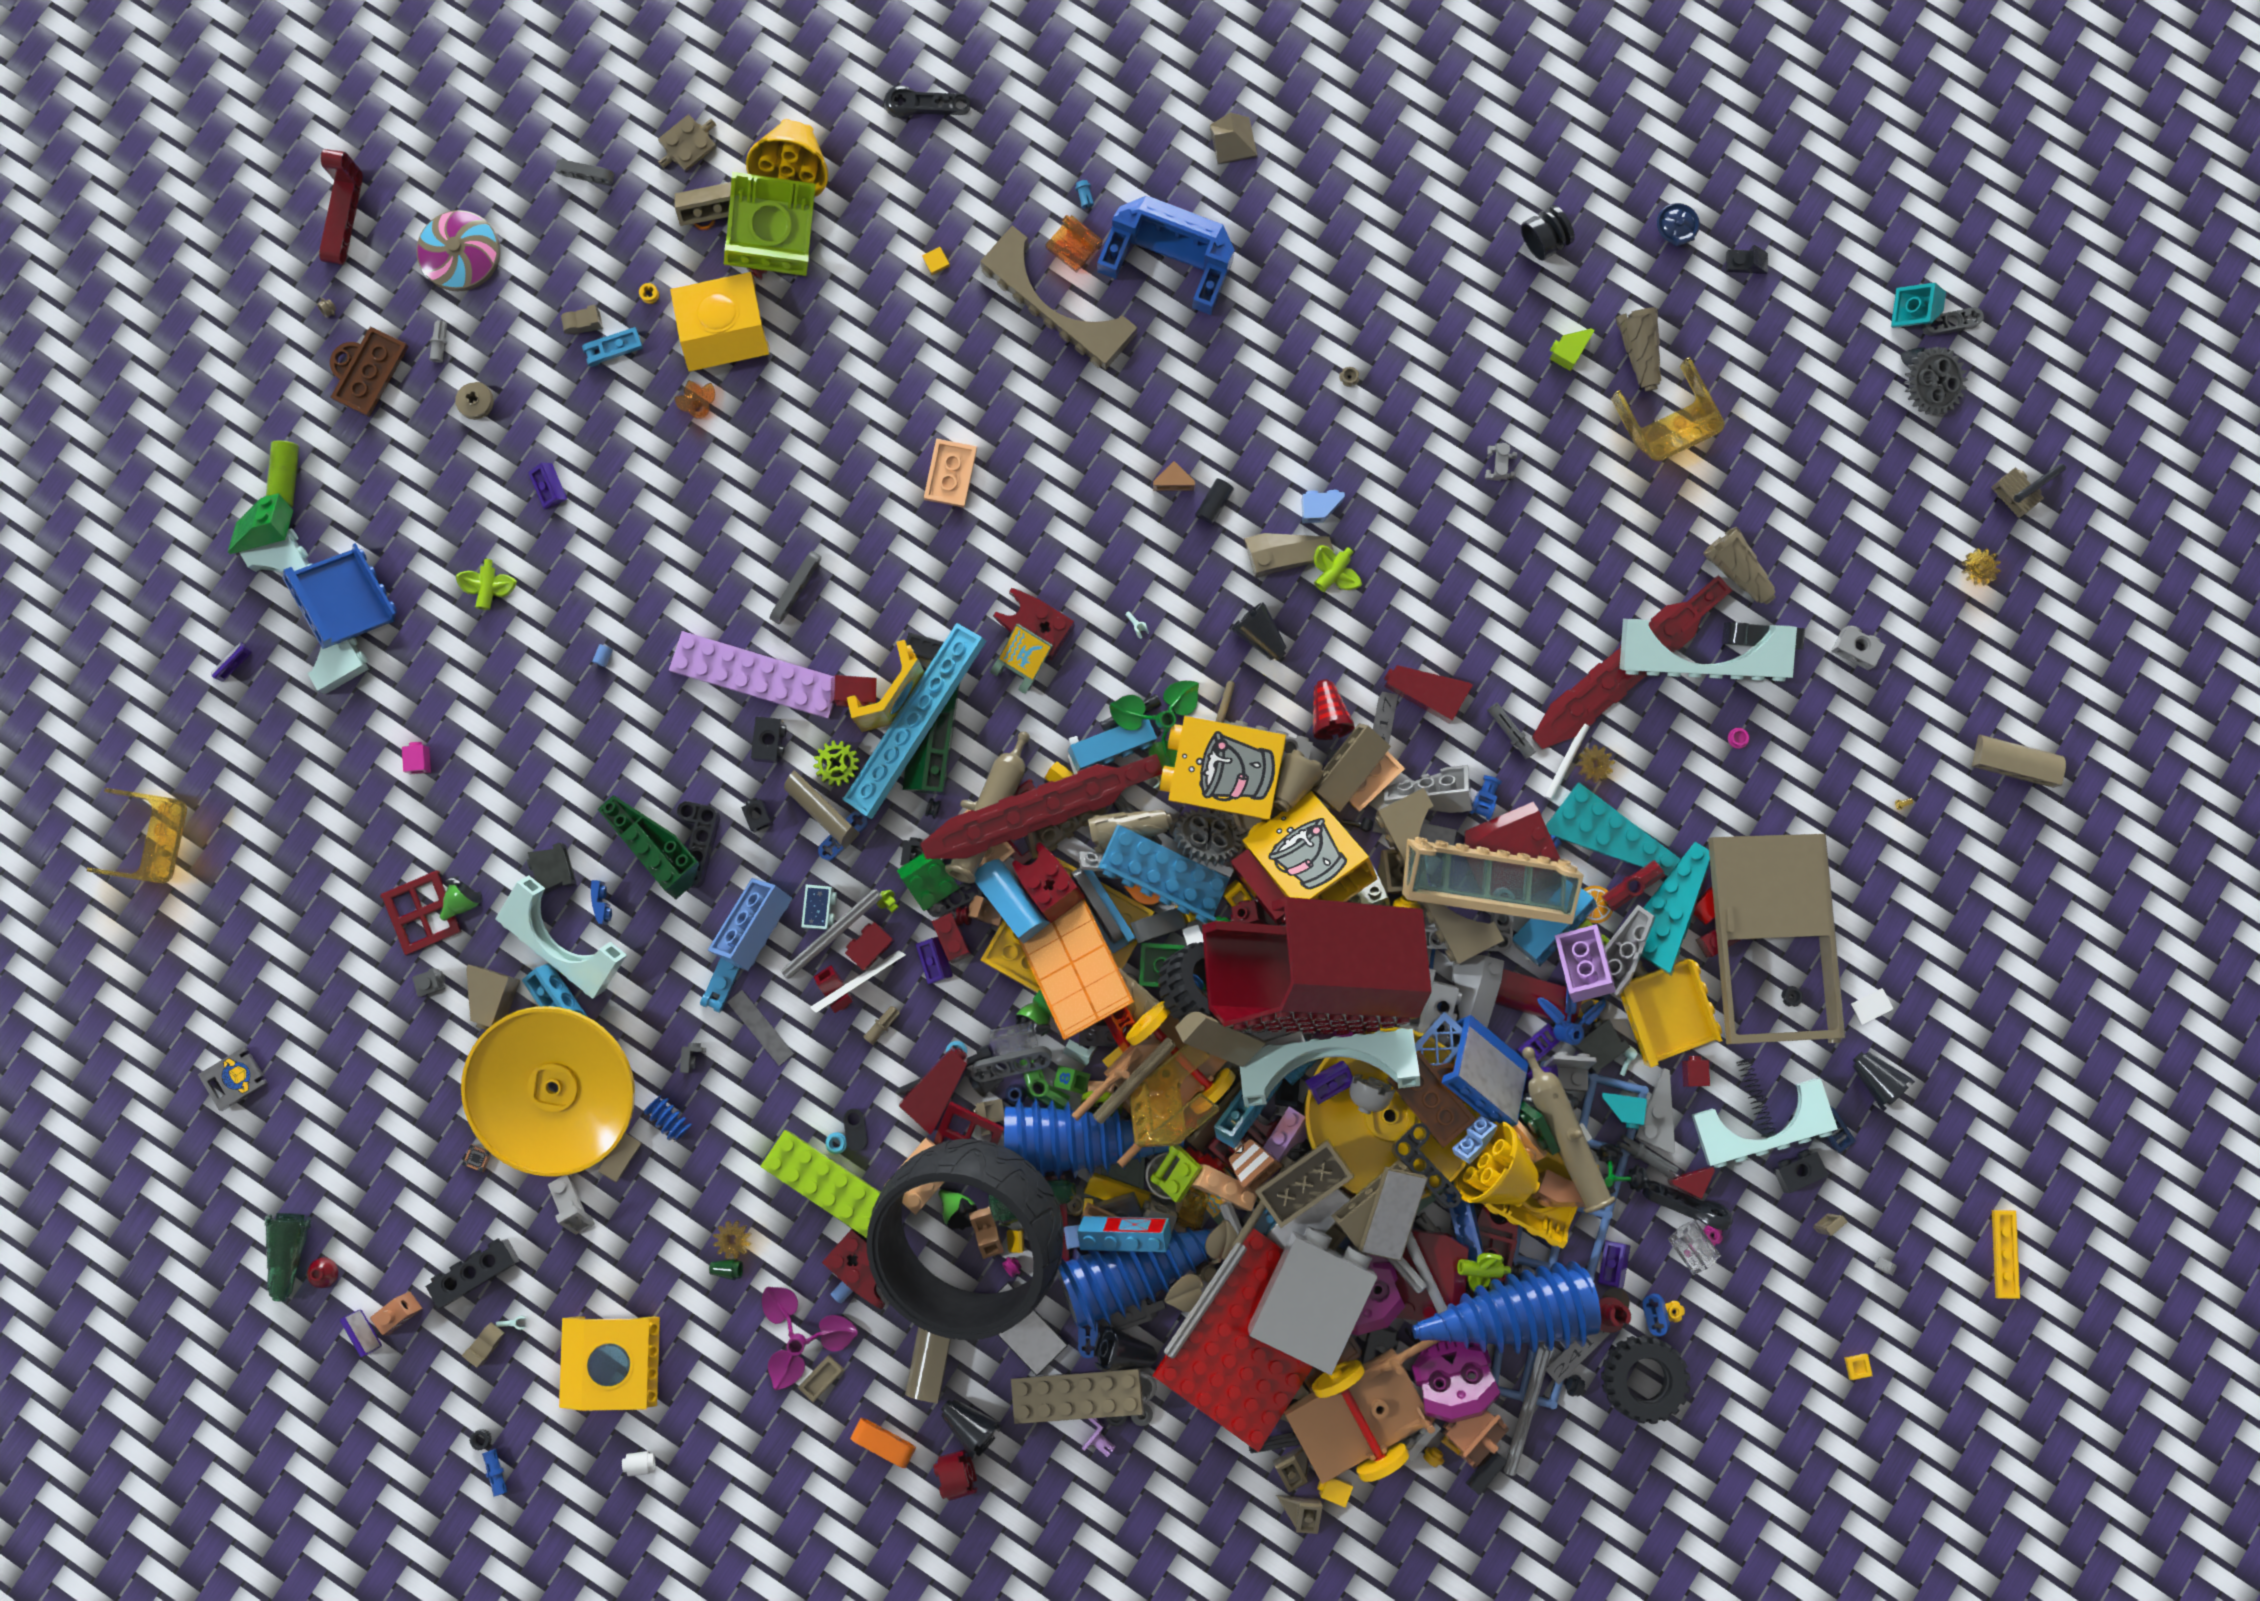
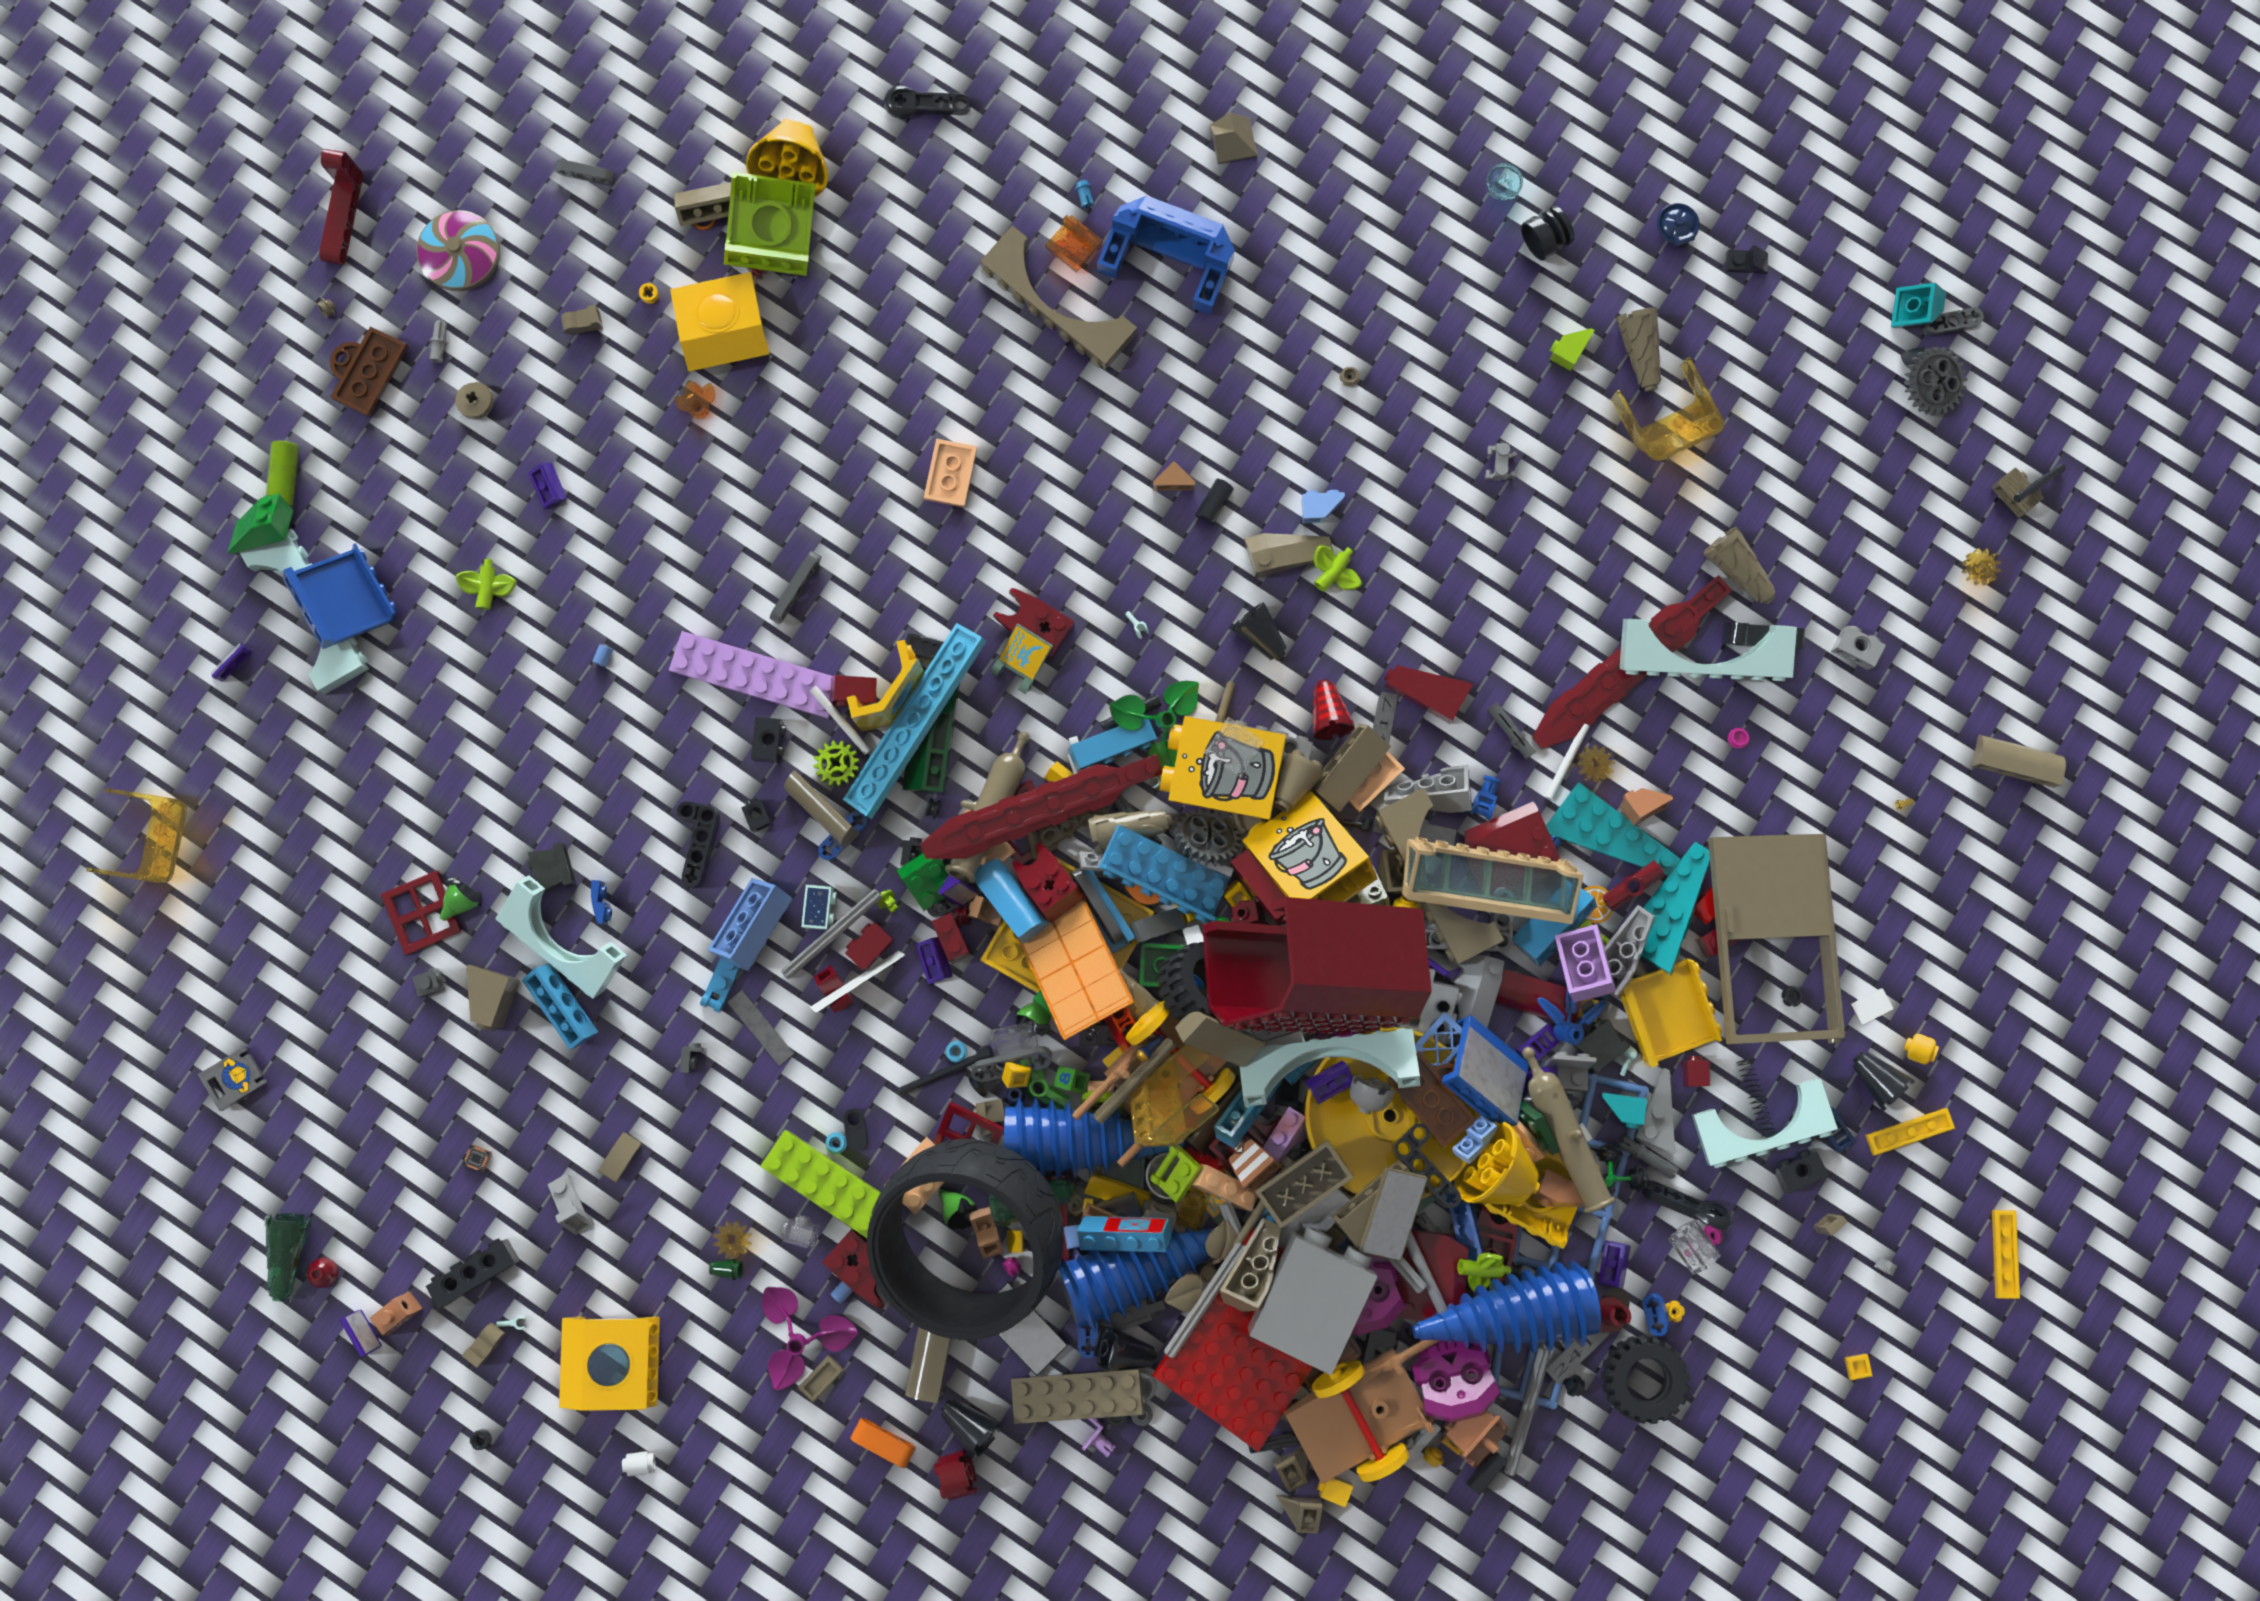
dark pink brick [402,742,431,775] -> none
yellow dish [461,1006,635,1176] -> none
blue pin [482,1449,508,1497] -> none
dark azure plate [582,327,643,367] -> none
dark green wedge [598,795,699,900] -> none
blue piece [644,1095,692,1142] -> none
dark tan plate [658,114,716,173] -> none
dark tan axle [863,1006,900,1045] -> none
dark red slope [899,1046,968,1135] -> none
yellow tile [922,247,950,275] -> none
light aqua tile [1063,1039,1097,1066] -> none
dark red slope [1667,1166,1715,1199] -> none
none -> clear brick [781,1215,820,1248]
none -> white bar [810,686,871,755]
none -> slope [938,875,980,907]
none -> yellow slope [1002,1062,1032,1088]
none -> dark blue piece [1136,1033,1164,1062]
none -> clear piece [1204,717,1265,779]
none -> dark tan wedge [1219,1218,1282,1312]
none -> slope [1427,948,1462,981]
none -> clear light blue piece [1486,163,1523,201]
none -> nougat slope [1619,788,1673,826]
none -> yellow tile [1865,1108,1955,1156]
none -> yellow head [1904,1034,1939,1065]

